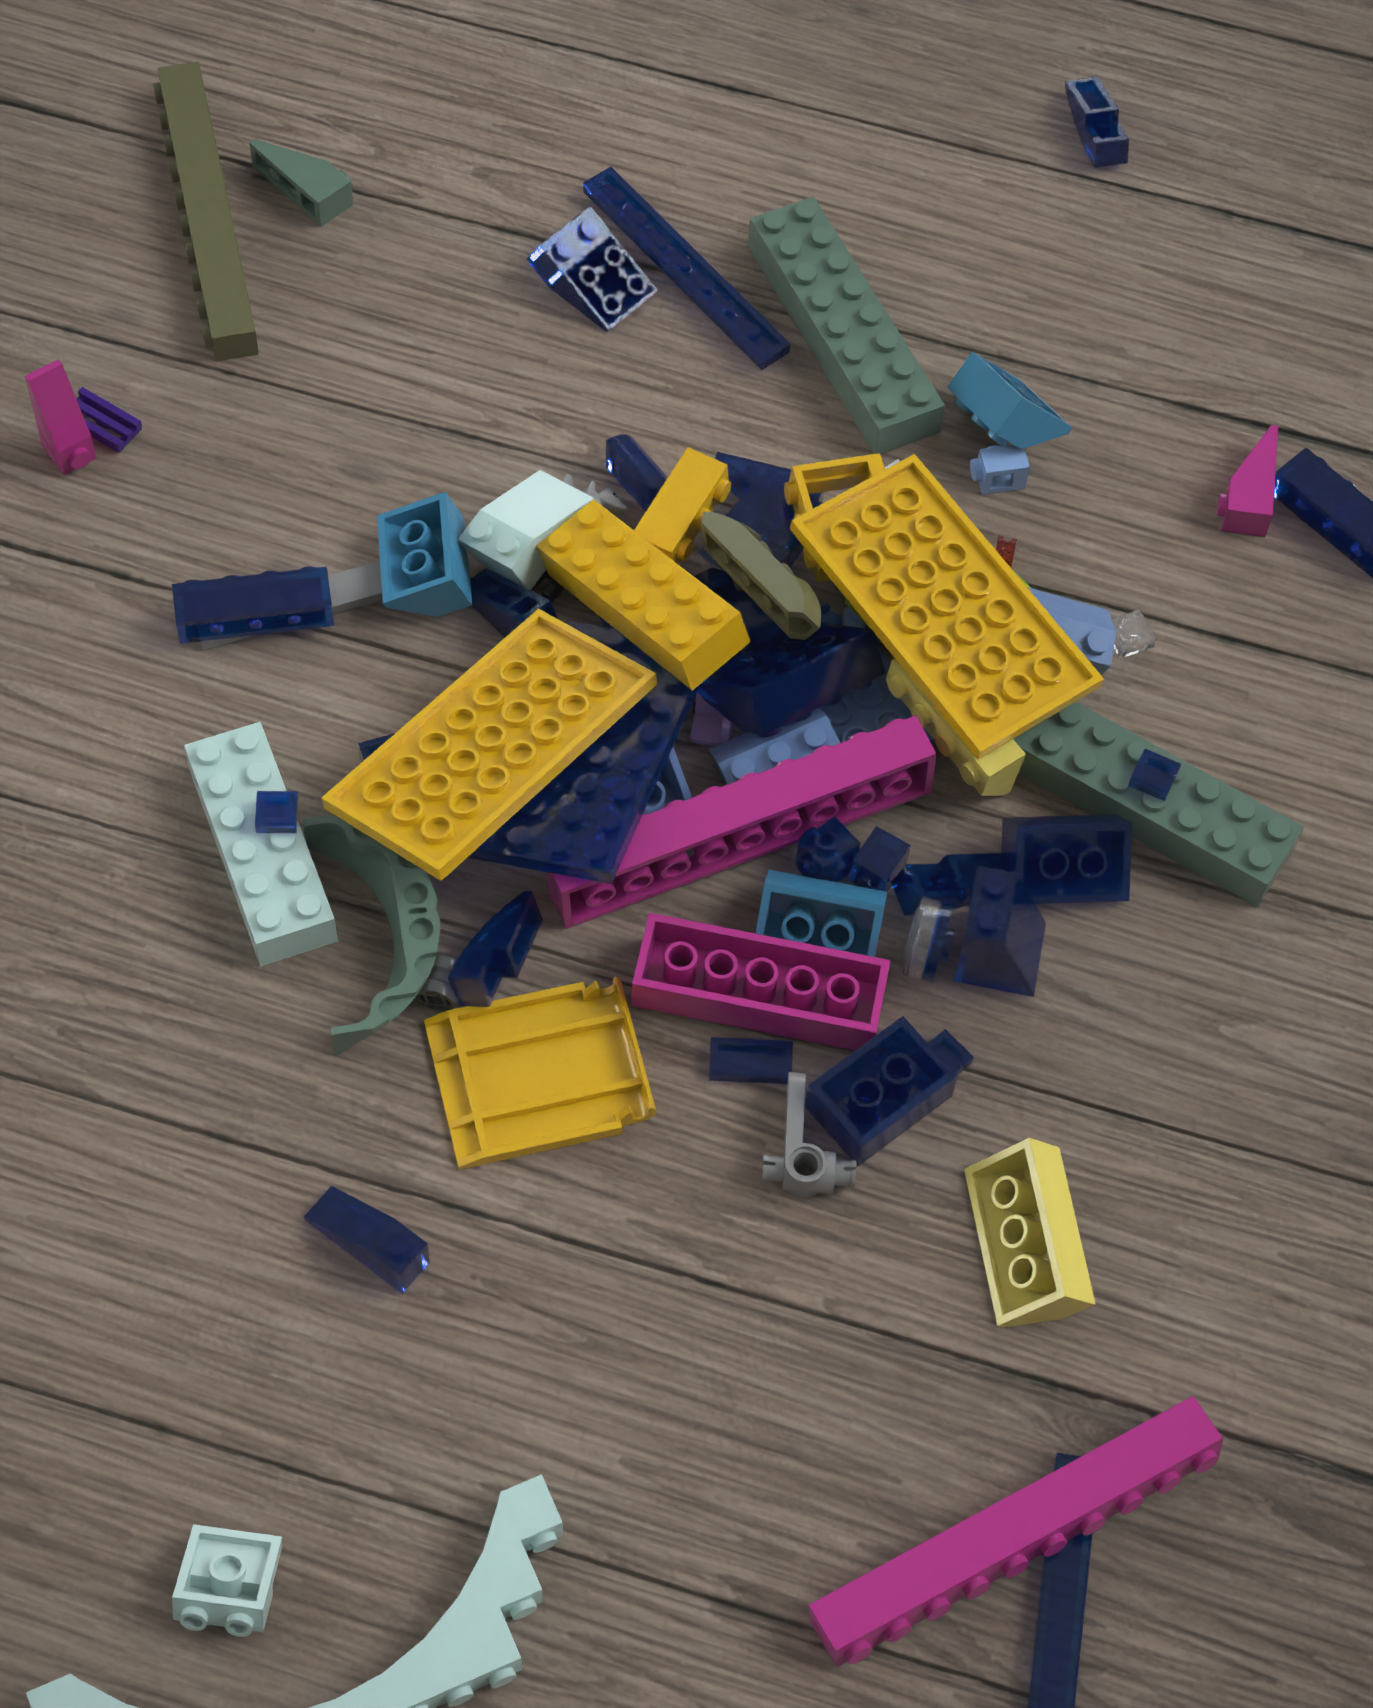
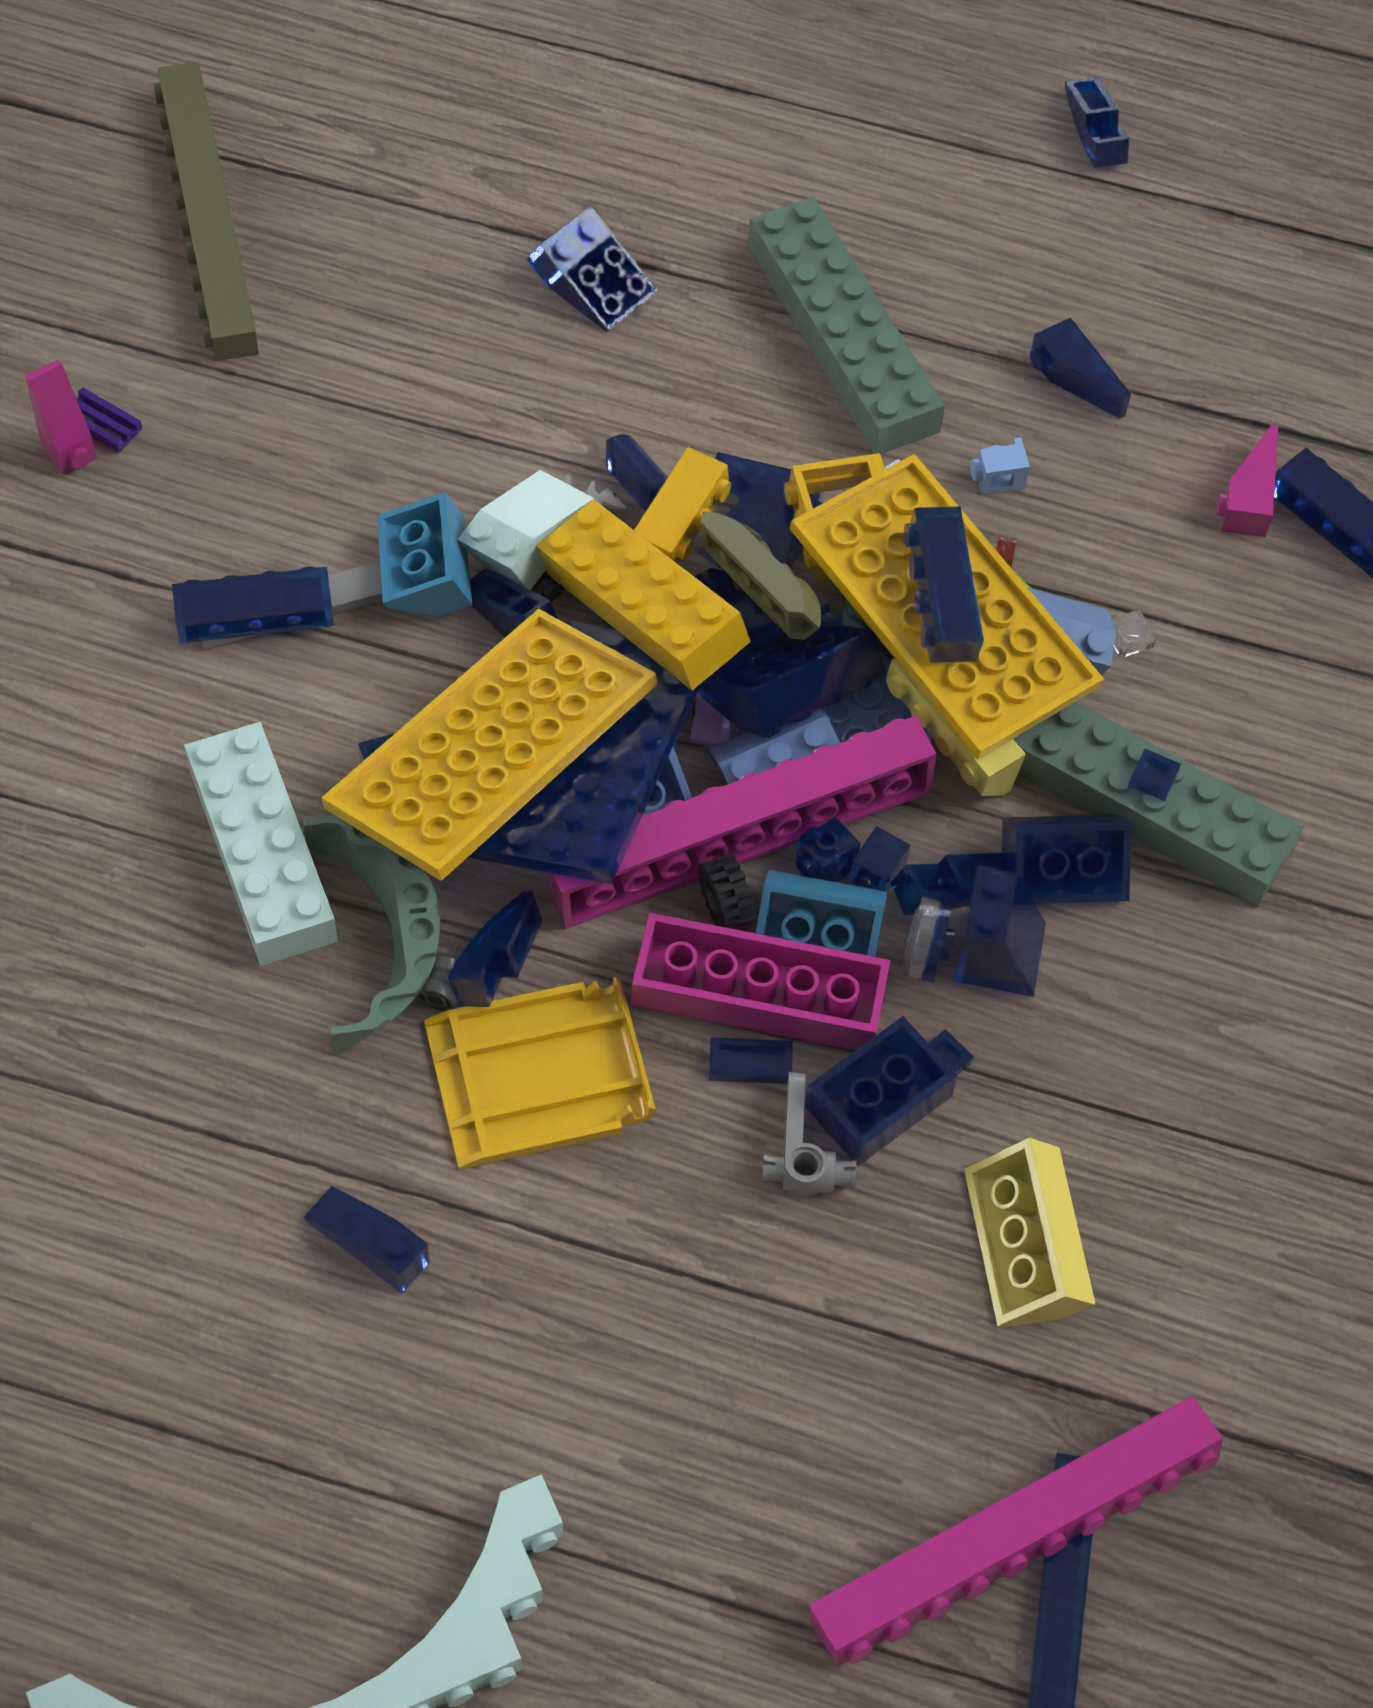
light aqua plate [172,1524,282,1637] -> none
sand green slope [249,139,353,226] -> none
clear blue tile [255,791,299,833] -> none
clear blue plate [583,166,790,370] -> none
dark azure slope [947,351,1073,449] -> none
none -> black tyre [698,854,755,929]
none -> clear blue brick [904,506,984,663]
none -> clear blue slope [1030,317,1131,419]

